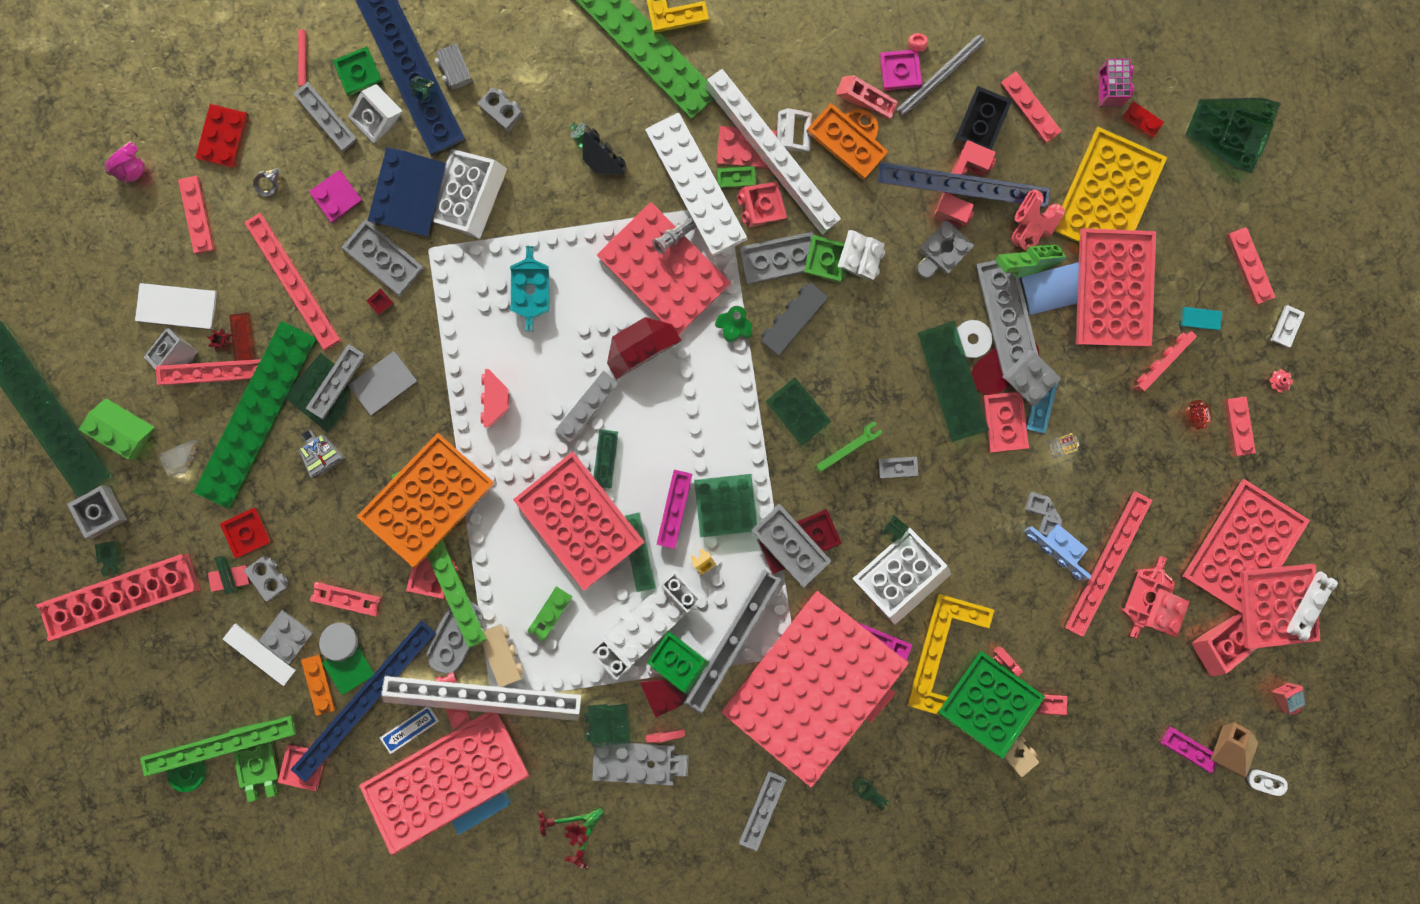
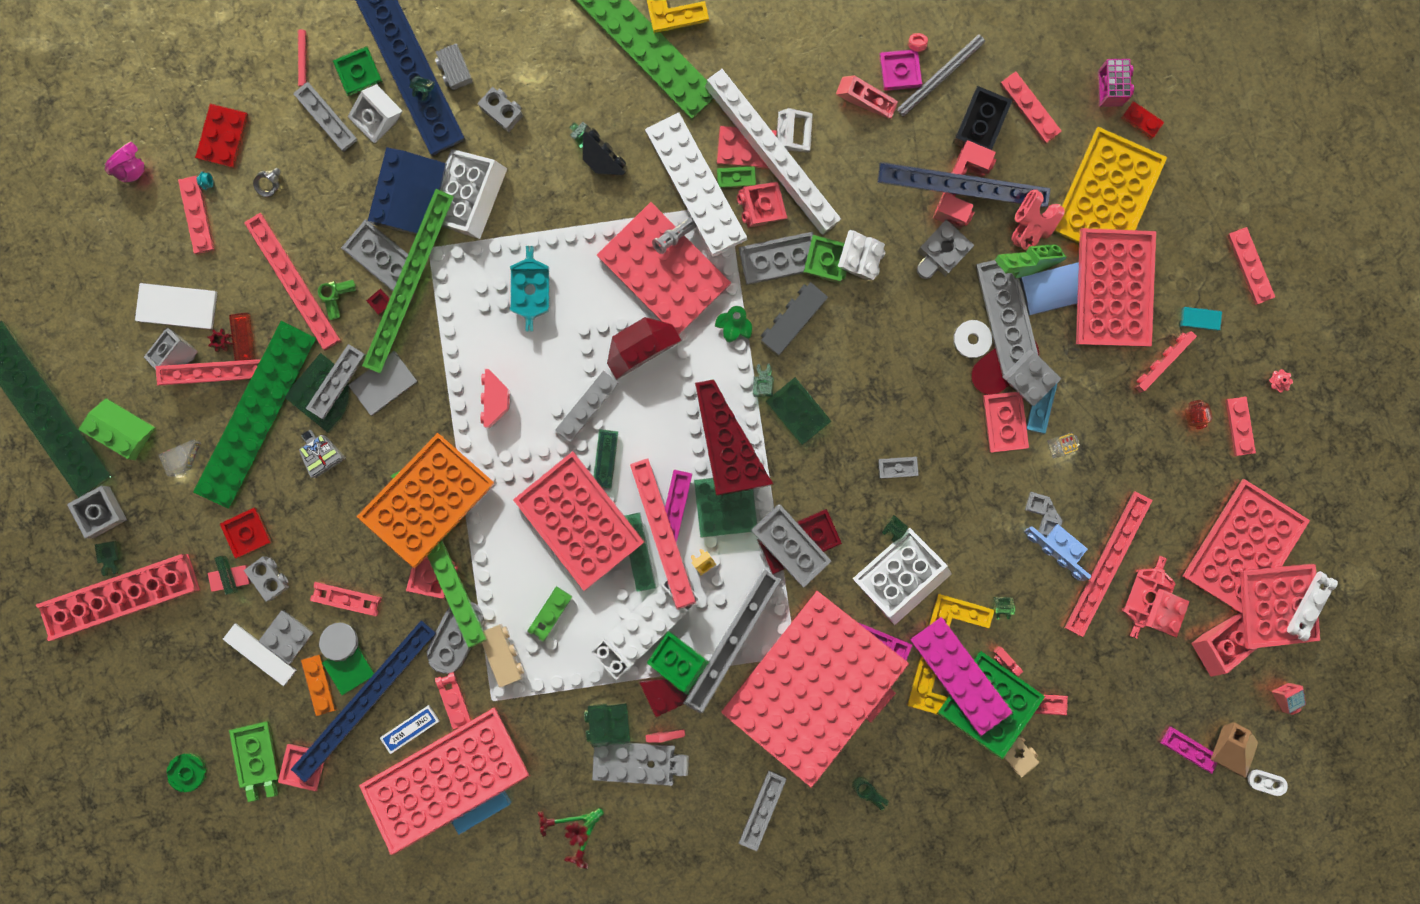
bright green plate [140,716,297,777] -> none
dark pink plate [309,170,363,223] -> none
white brick [382,676,581,721] -> none
orange plate [806,103,889,180] -> none
bright green tile [814,422,882,473] -> none
clear green plate [918,321,990,442] -> none
clear green wedge [1185,98,1281,174] -> none
white plate [1270,305,1305,348] -> none
none -> teal plate [197,171,213,190]
none -> bright green axle [318,280,356,320]
none -> bright green plate [362,189,454,373]
none -> coral tile [630,458,696,610]
none -> dark red wing [695,379,774,496]
none -> clear green plate [753,364,774,397]
none -> dark pink plate [910,617,1013,736]
none -> clear green tile [993,597,1015,619]

